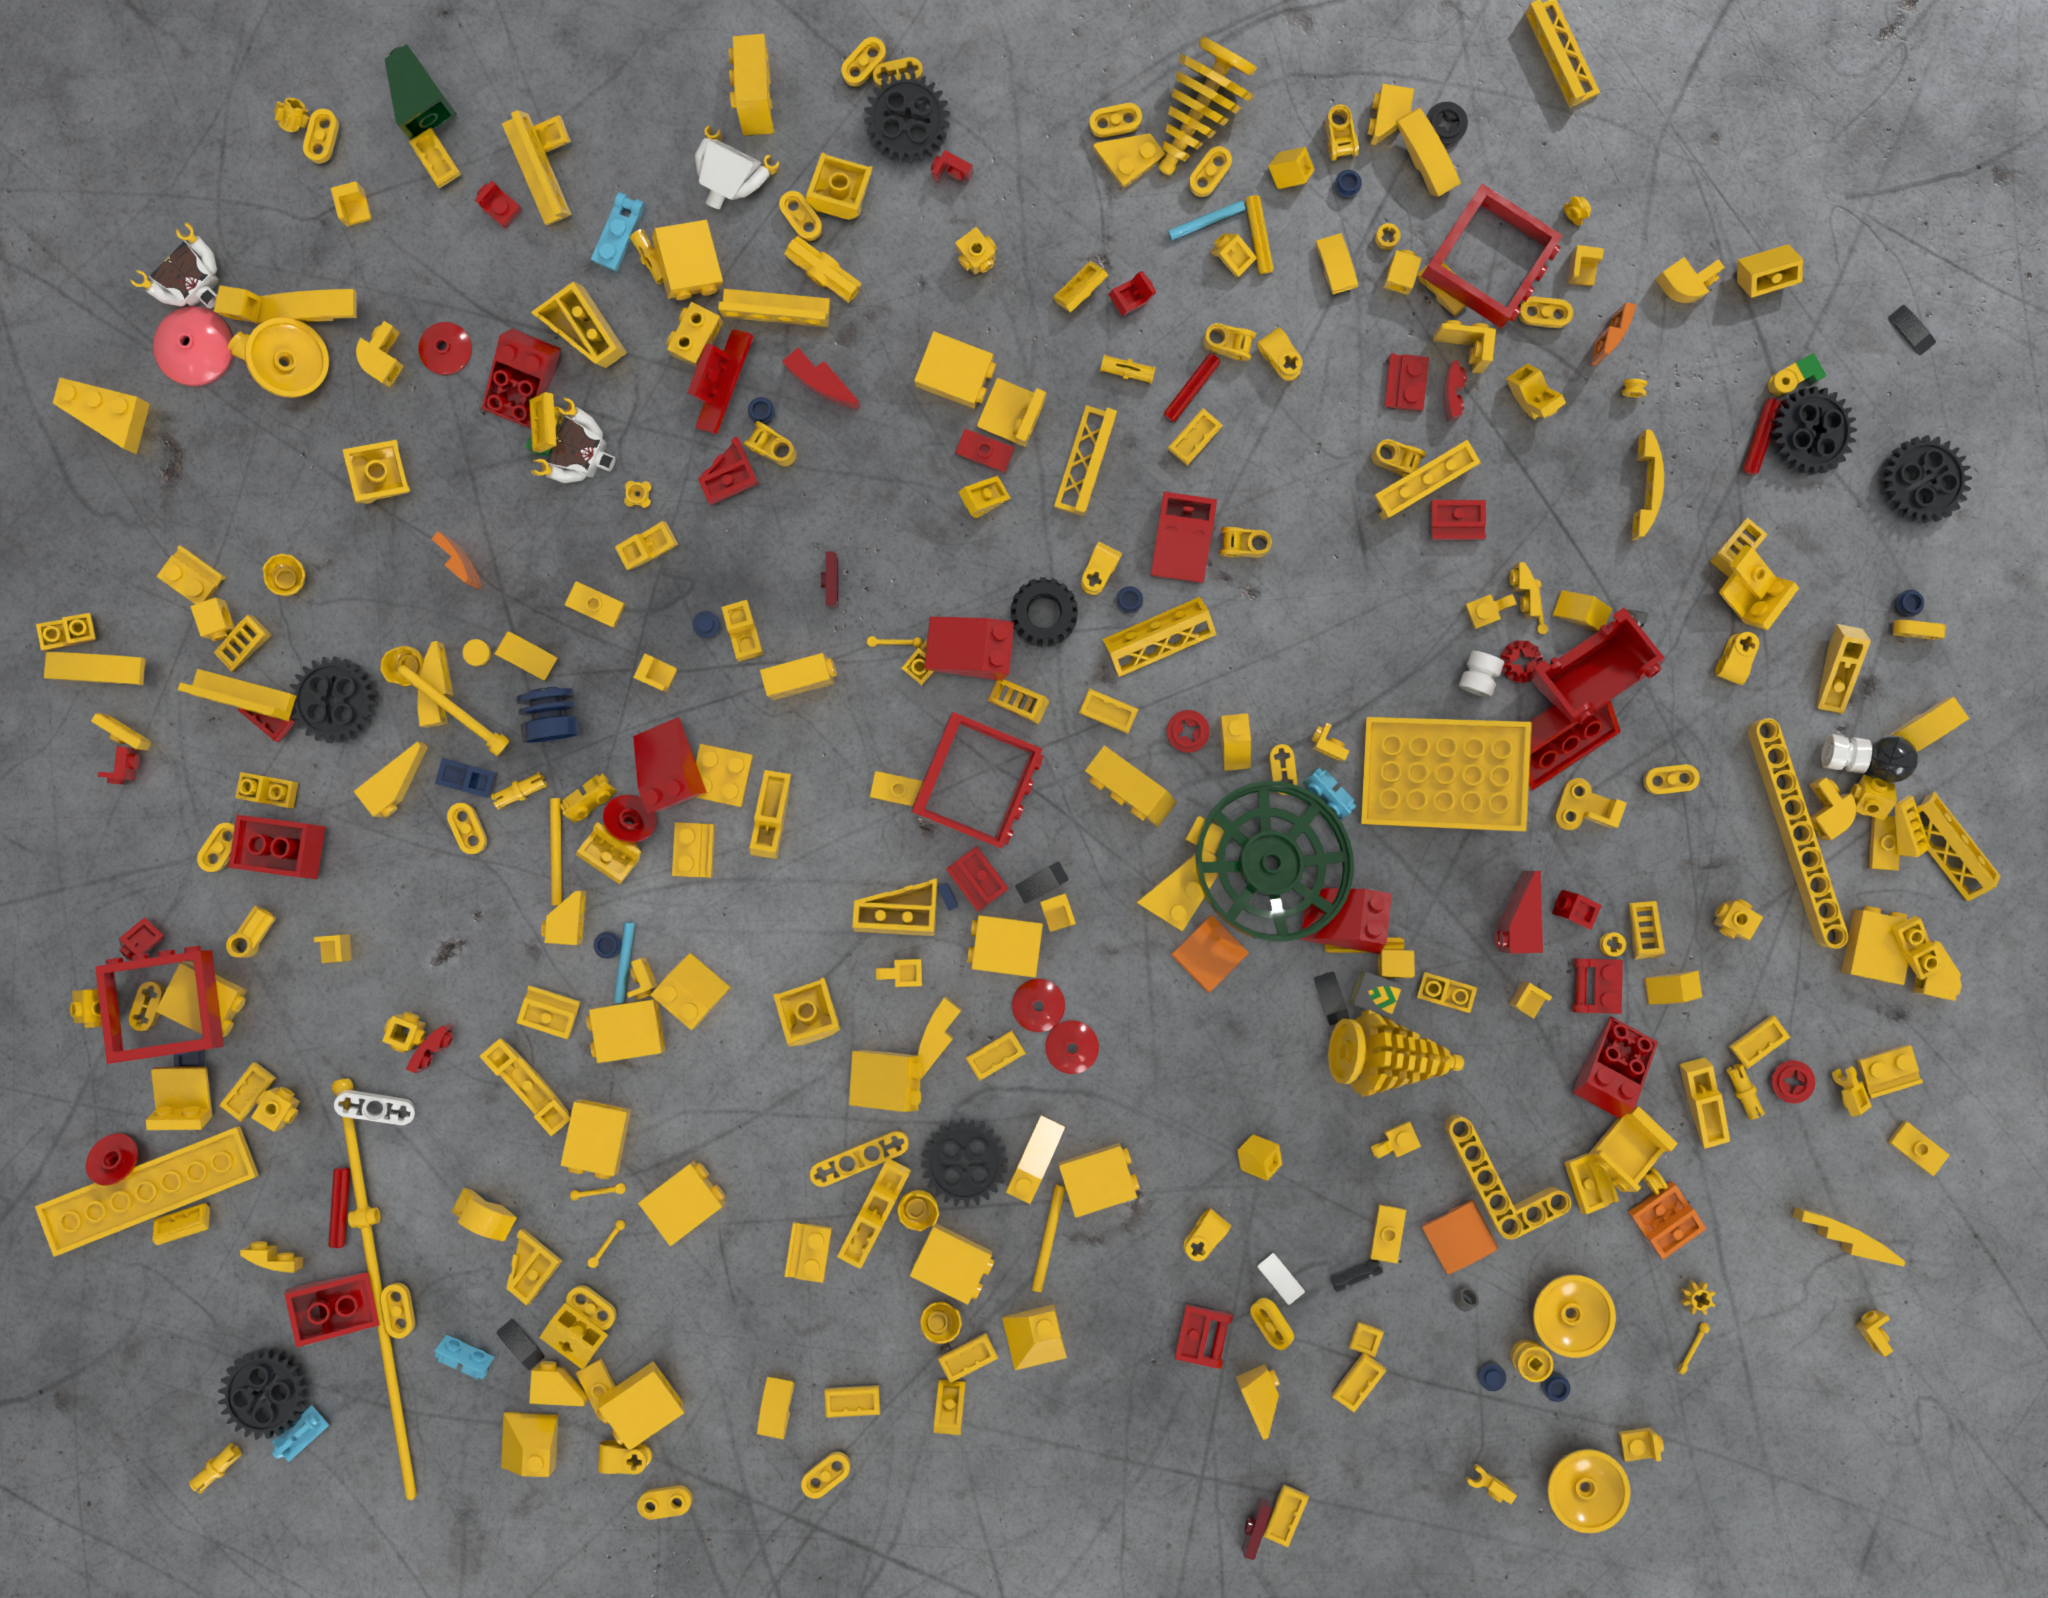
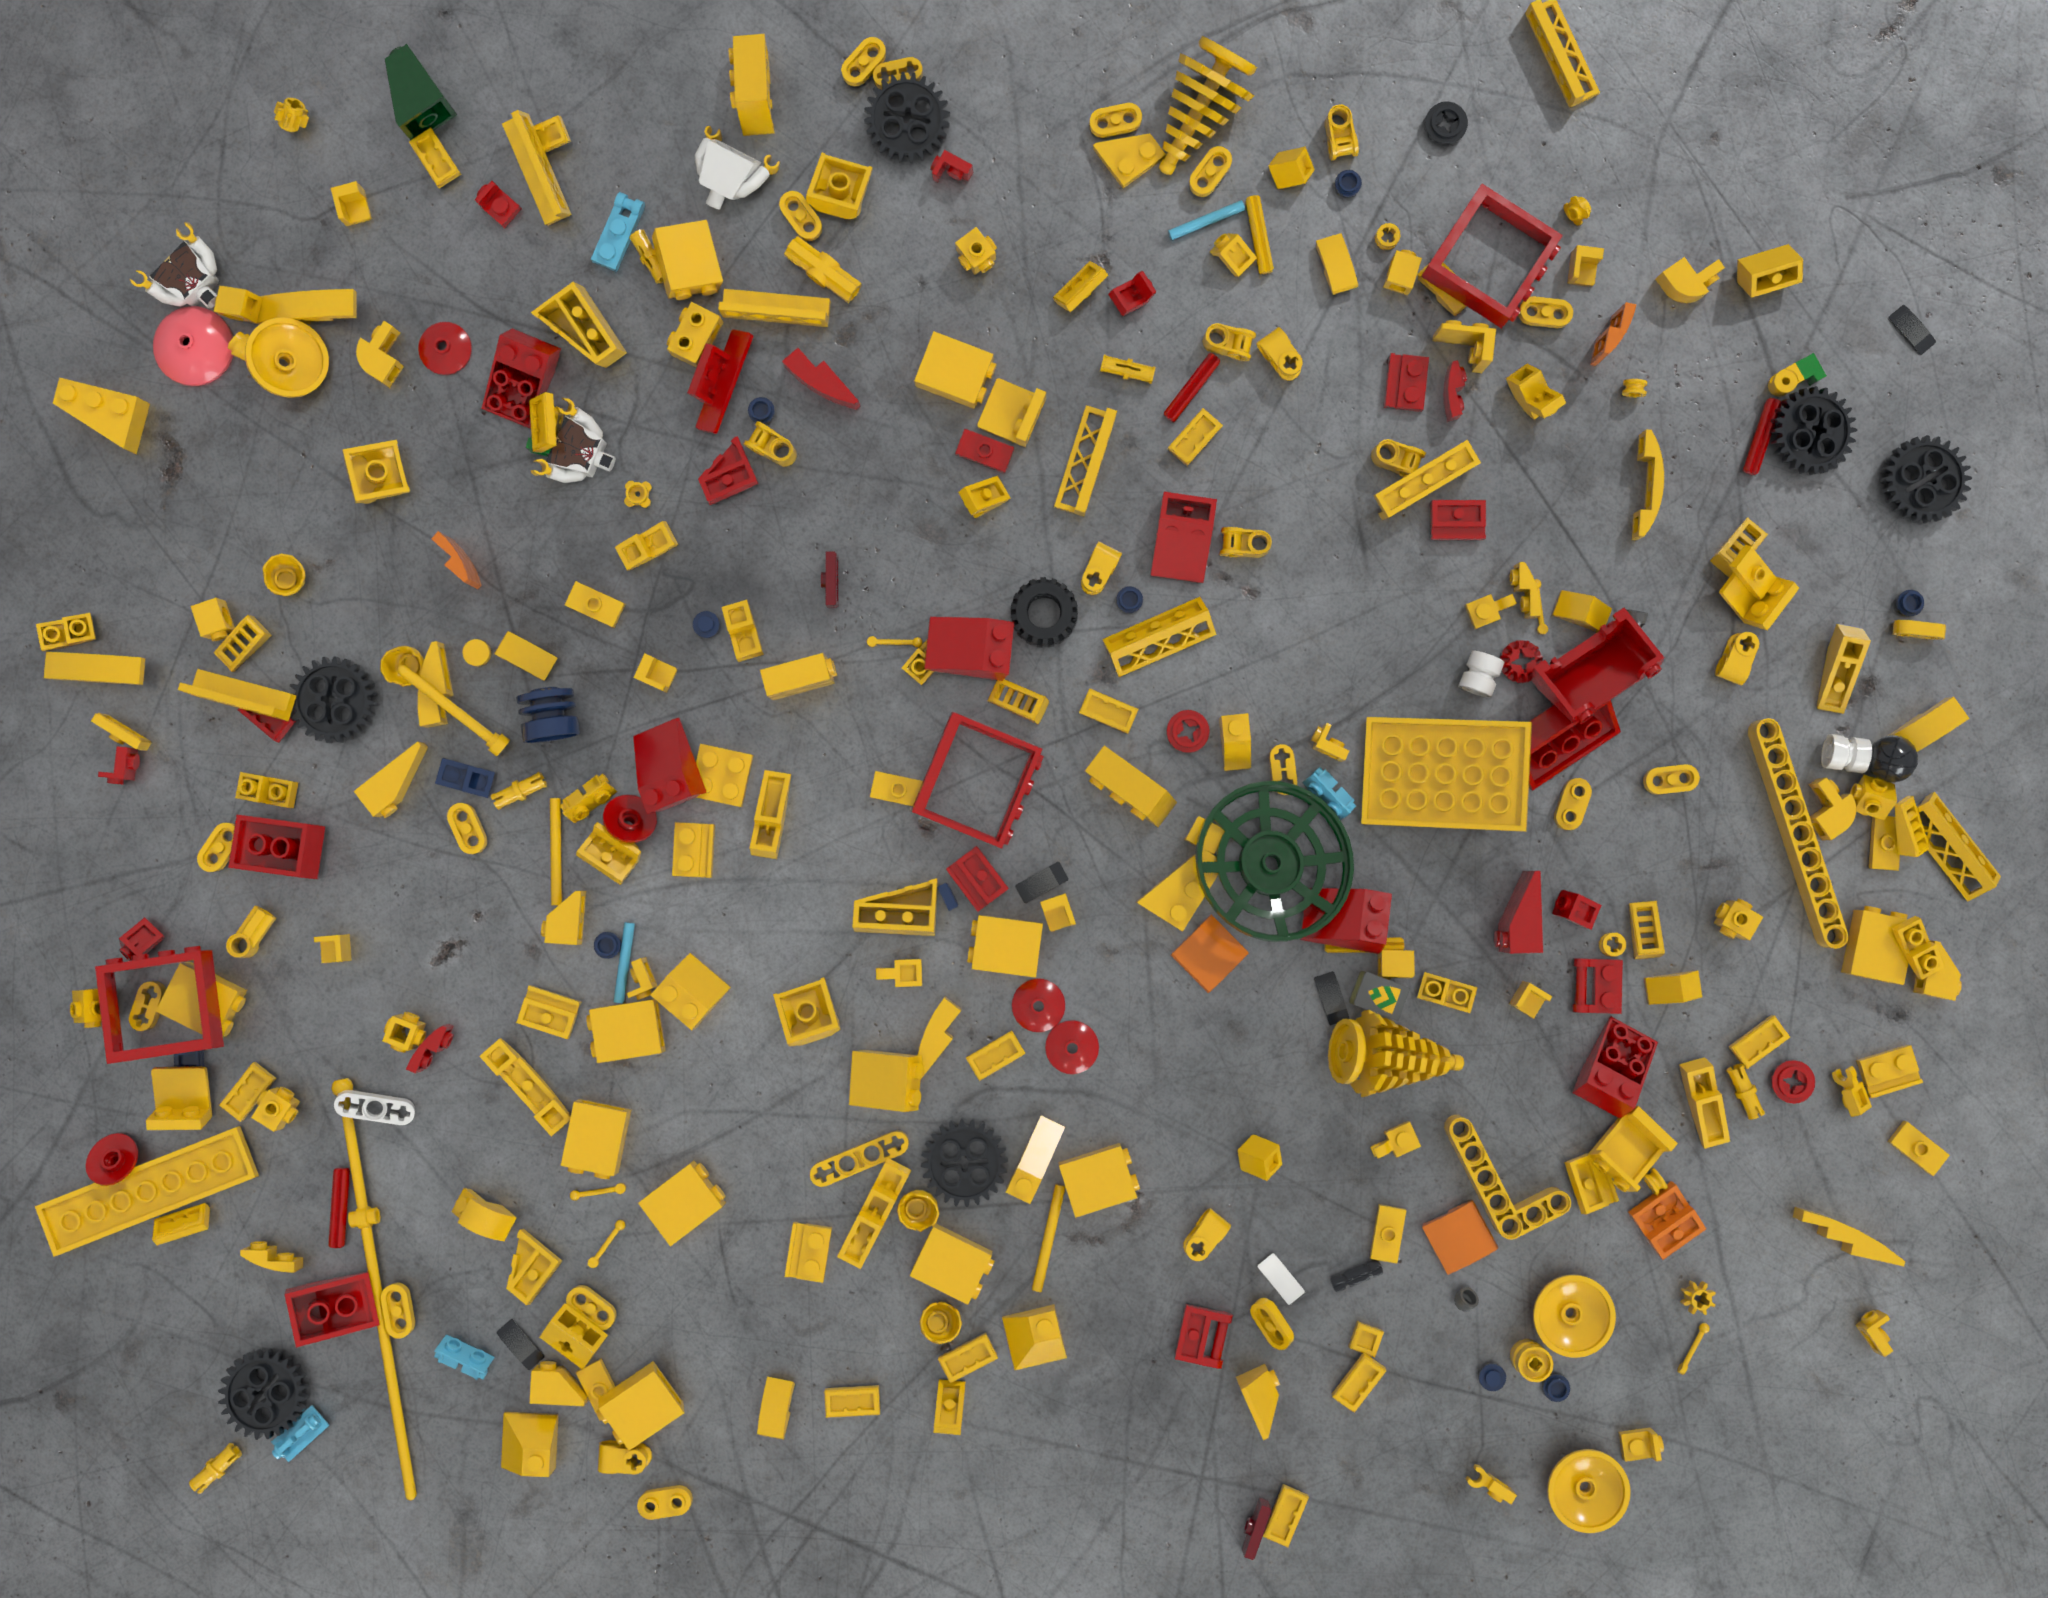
yellow plate [156,545,226,604] -> none
yellow plate [303,108,339,164] -> none
yellow plate [801,1452,851,1499] -> none
yellow slope [1367,84,1414,145] -> none
yellow slope [1396,107,1461,197] -> none
yellow panel [1583,793,1627,829] -> none

